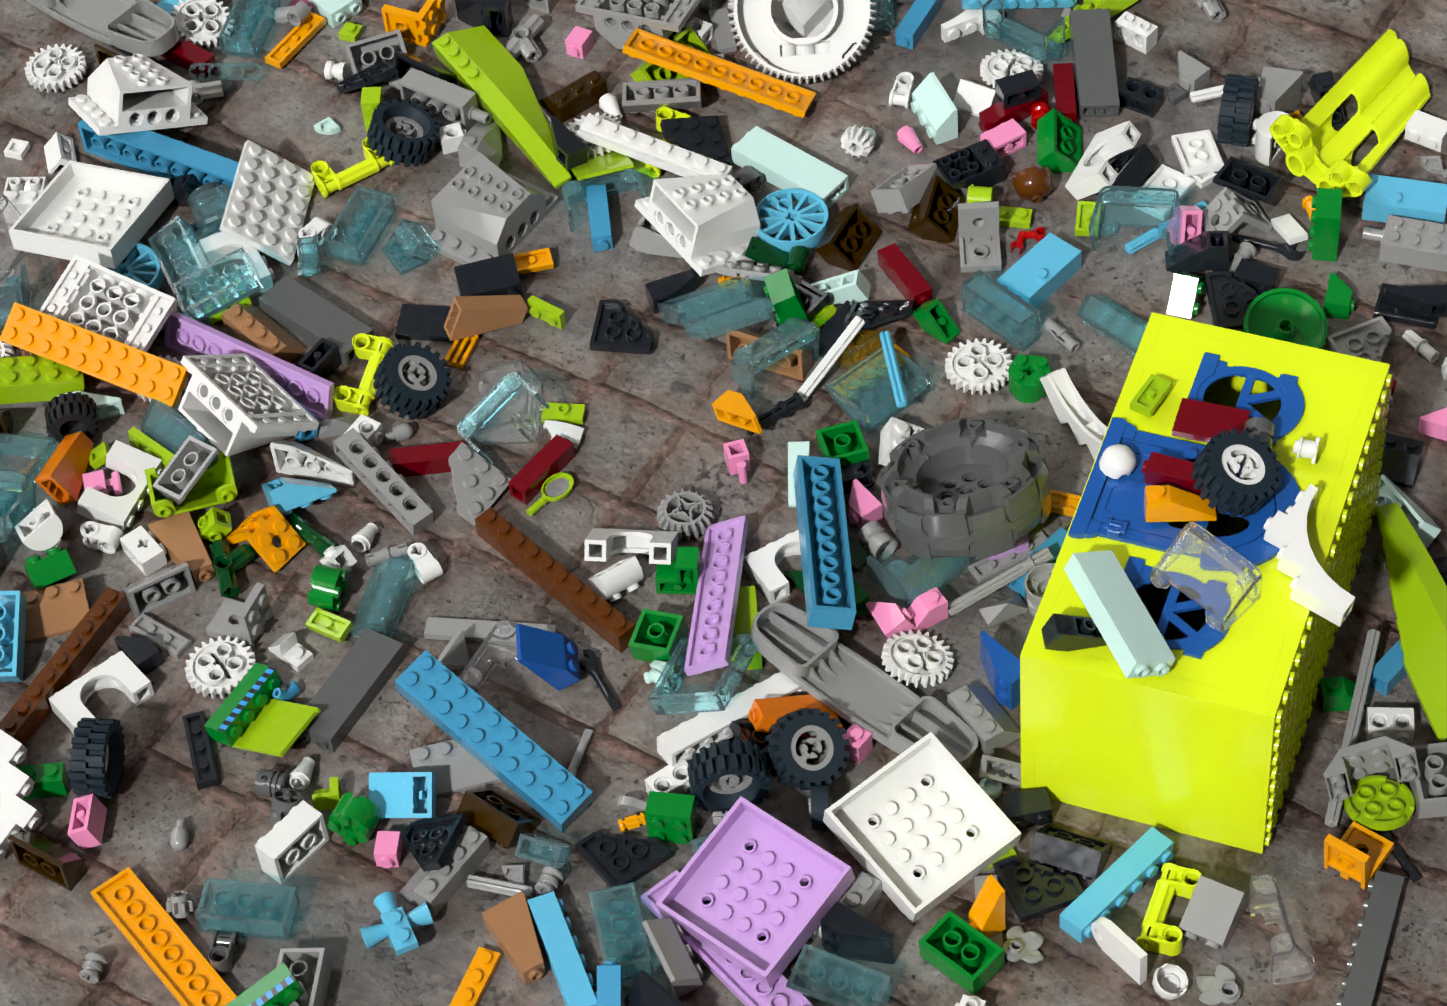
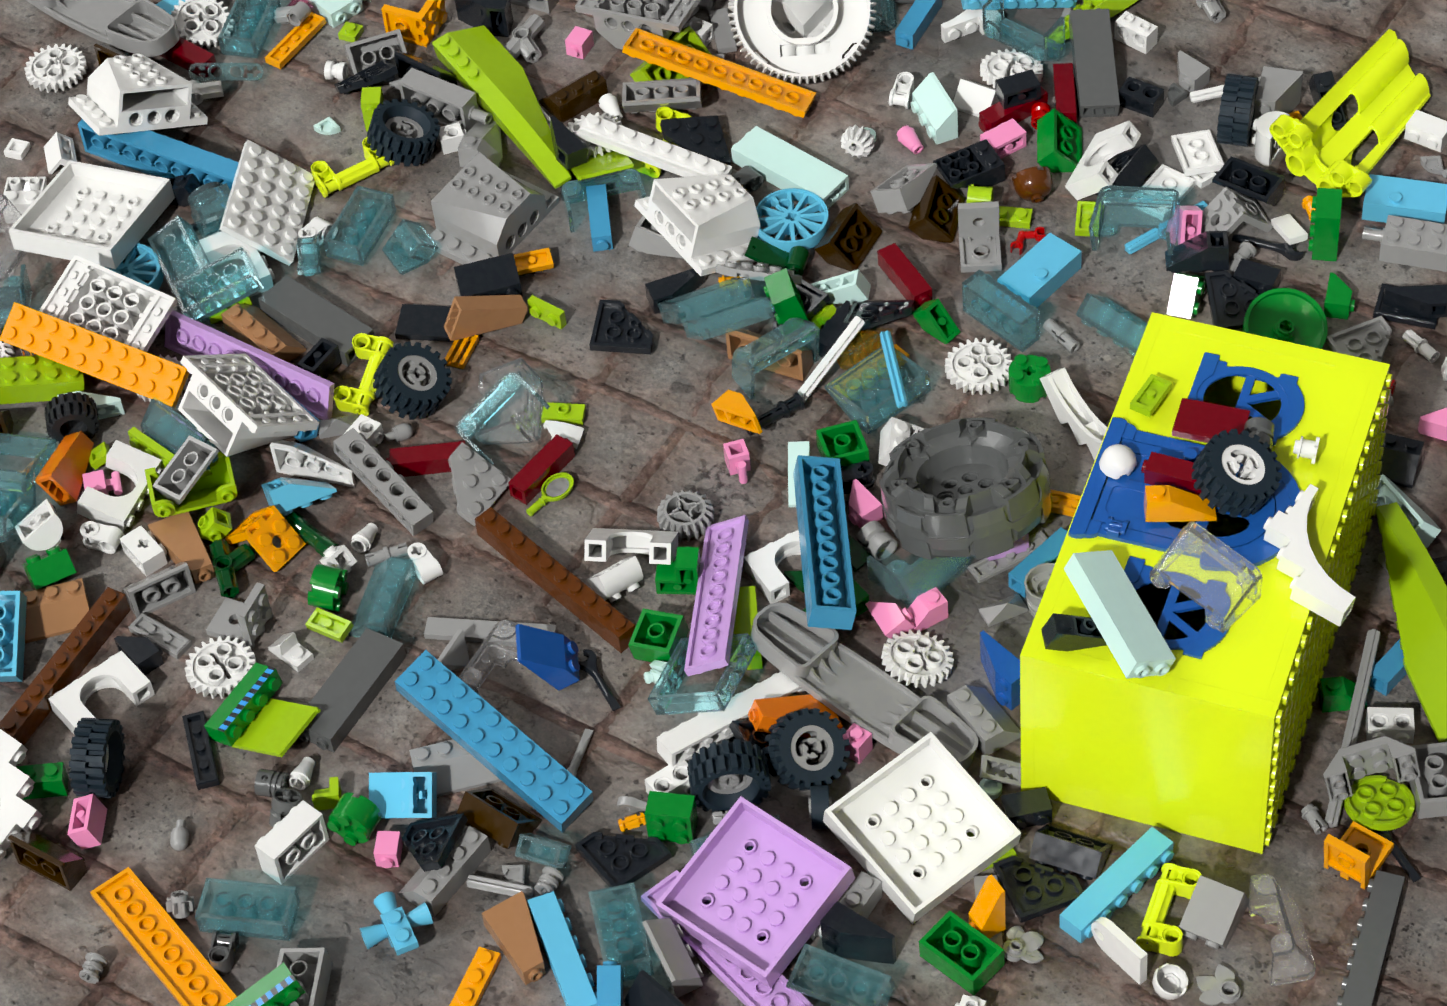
dark azure arm [272,681,301,702] -> none
light grey axle [948,546,1053,616] -> none
none -> light grey pin [1301,804,1328,835]

